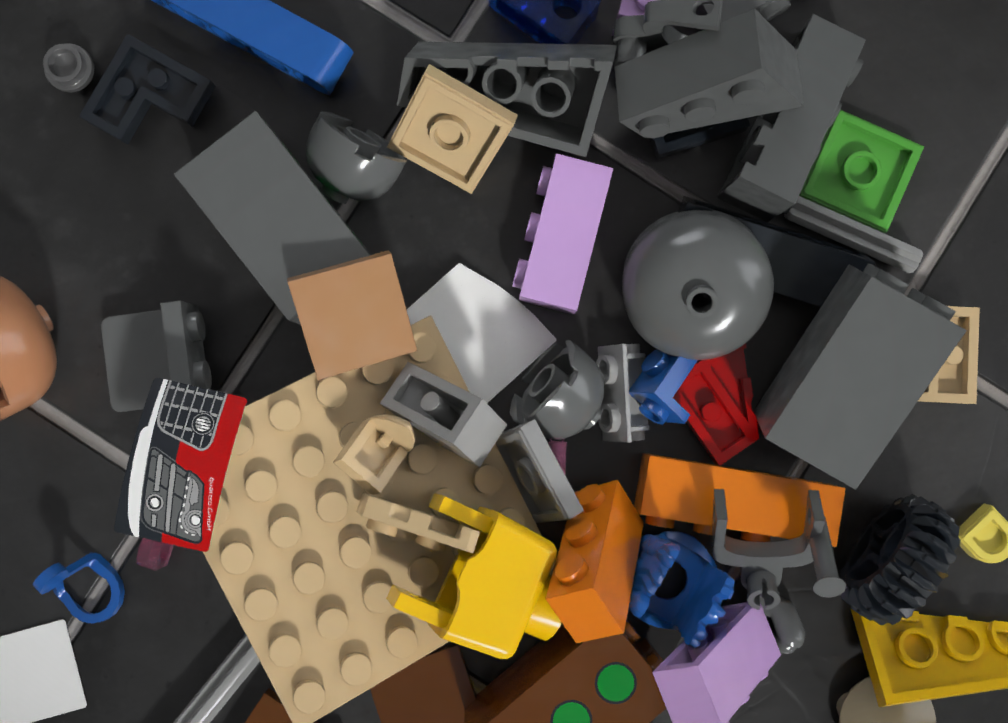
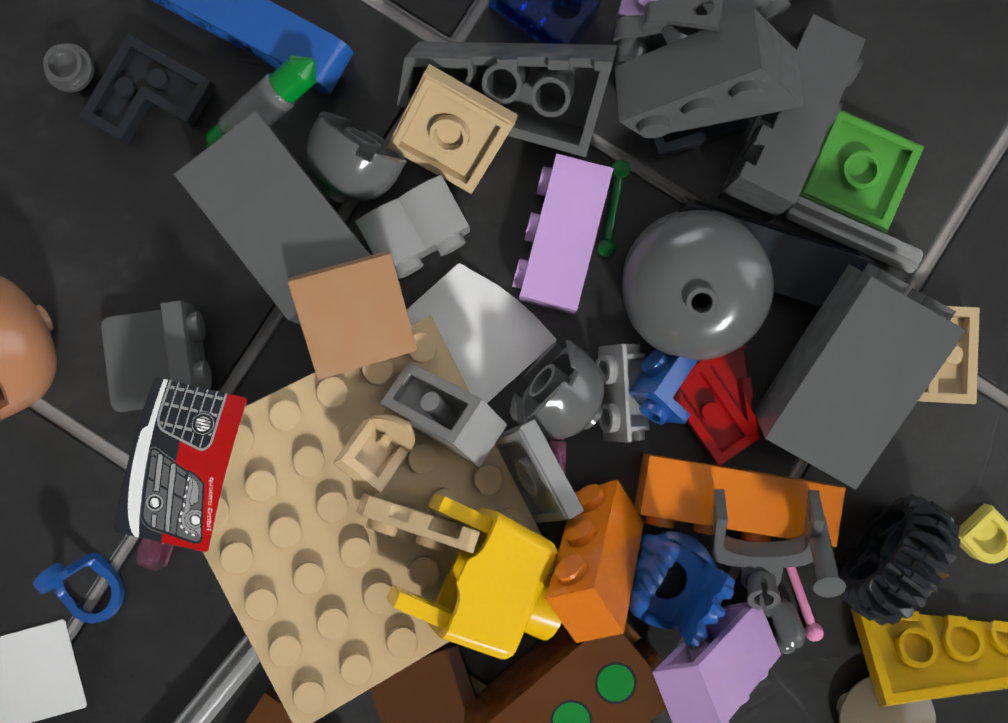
none -> piece [206,55,316,149]
none -> light grey brick [355,175,470,279]
none -> green hinge [597,160,630,257]
none -> bright pink hinge [786,567,824,642]

